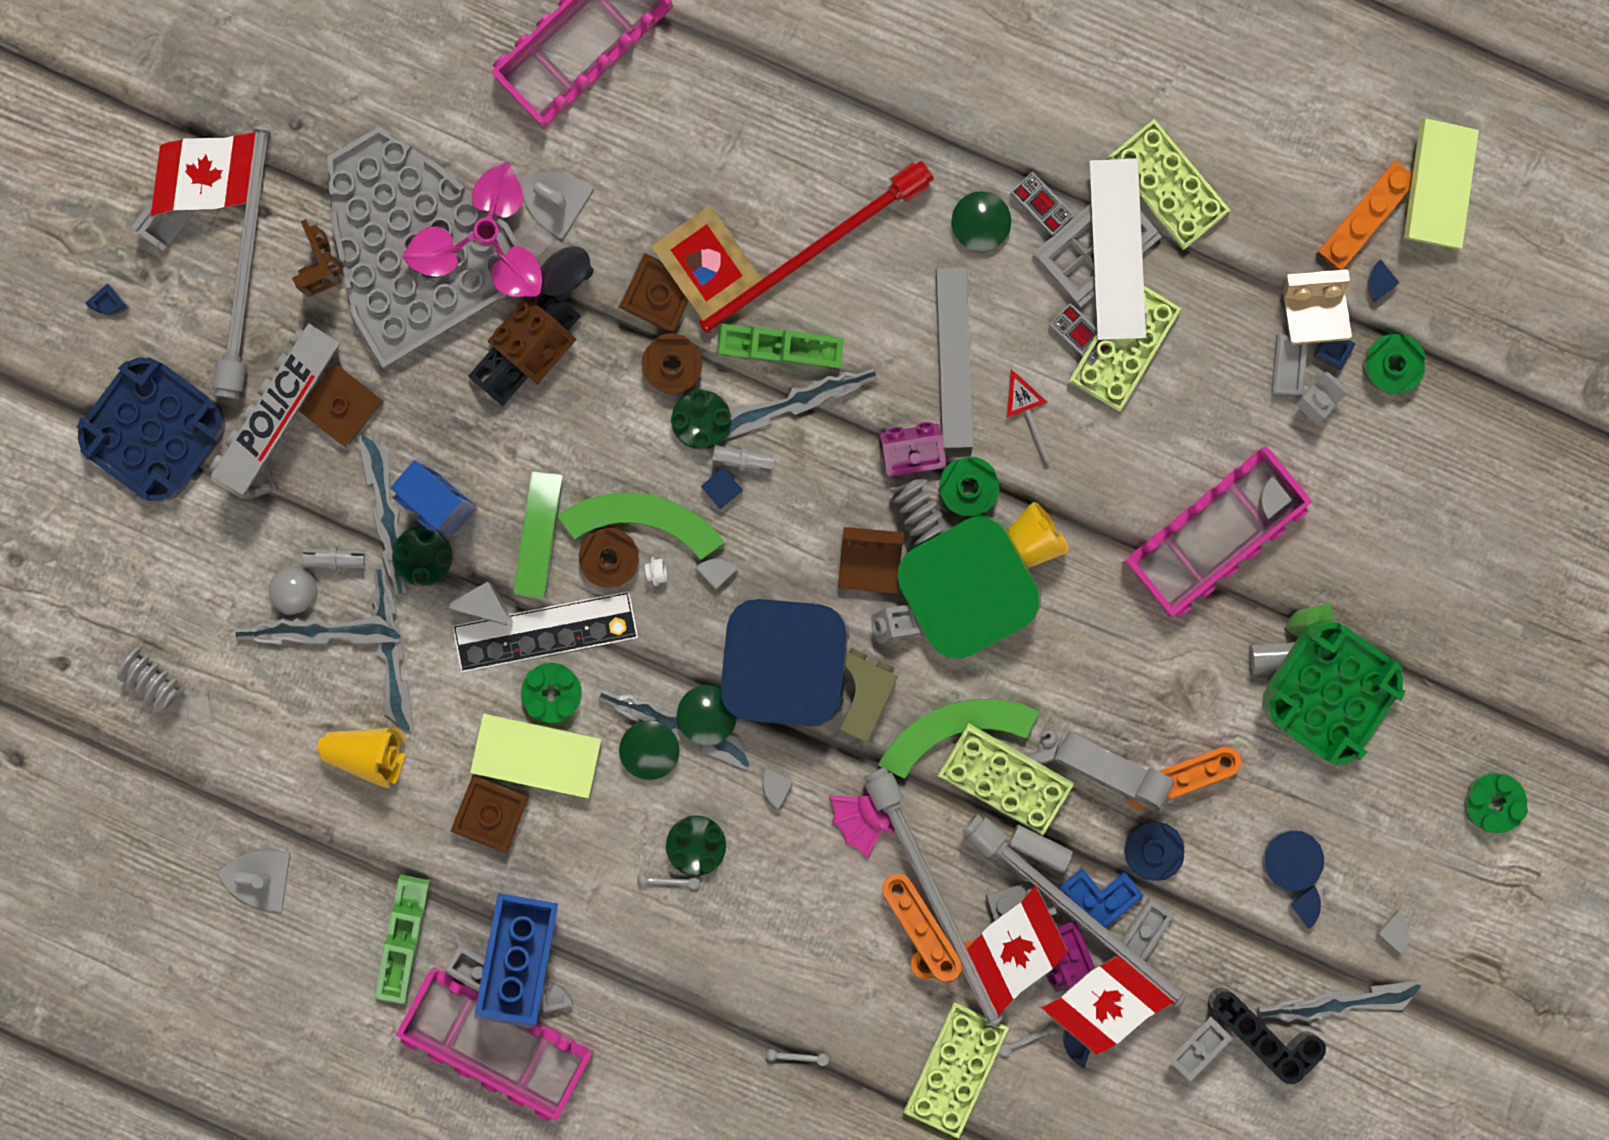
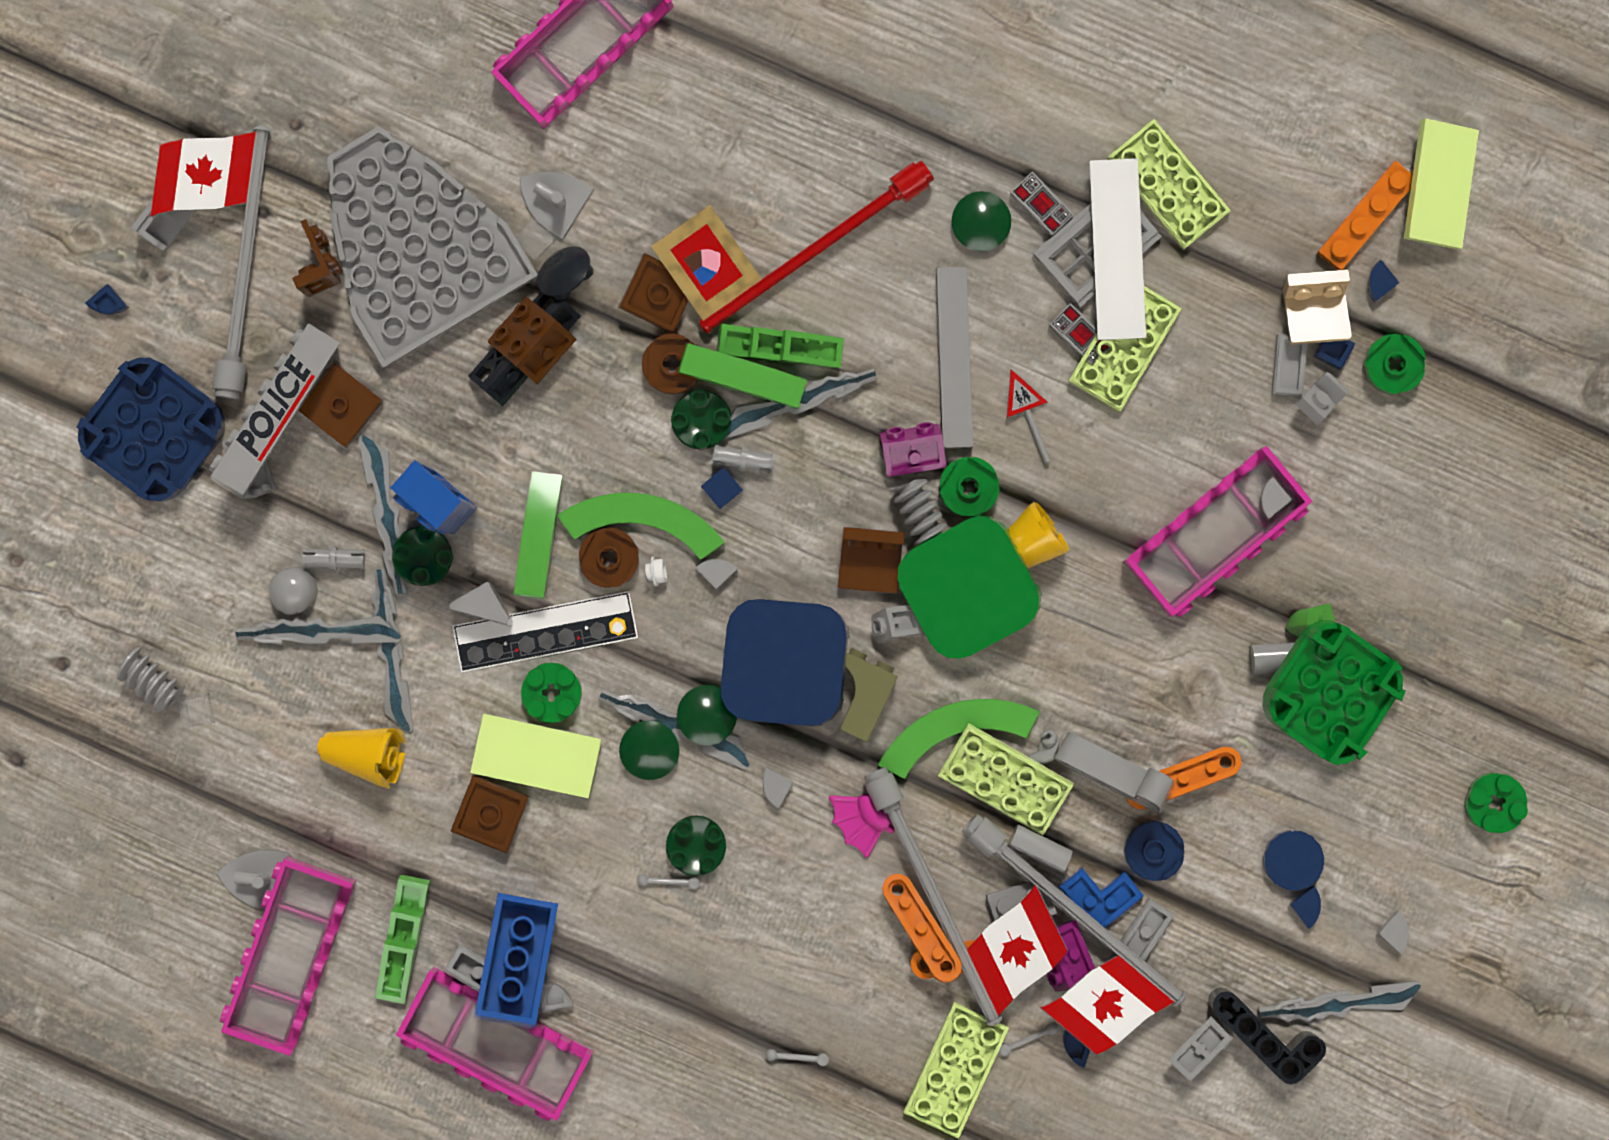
dark pink plant [402,162,542,297] -> none
none -> clear window [219,856,356,1056]
none -> bright green slope [678,343,807,409]

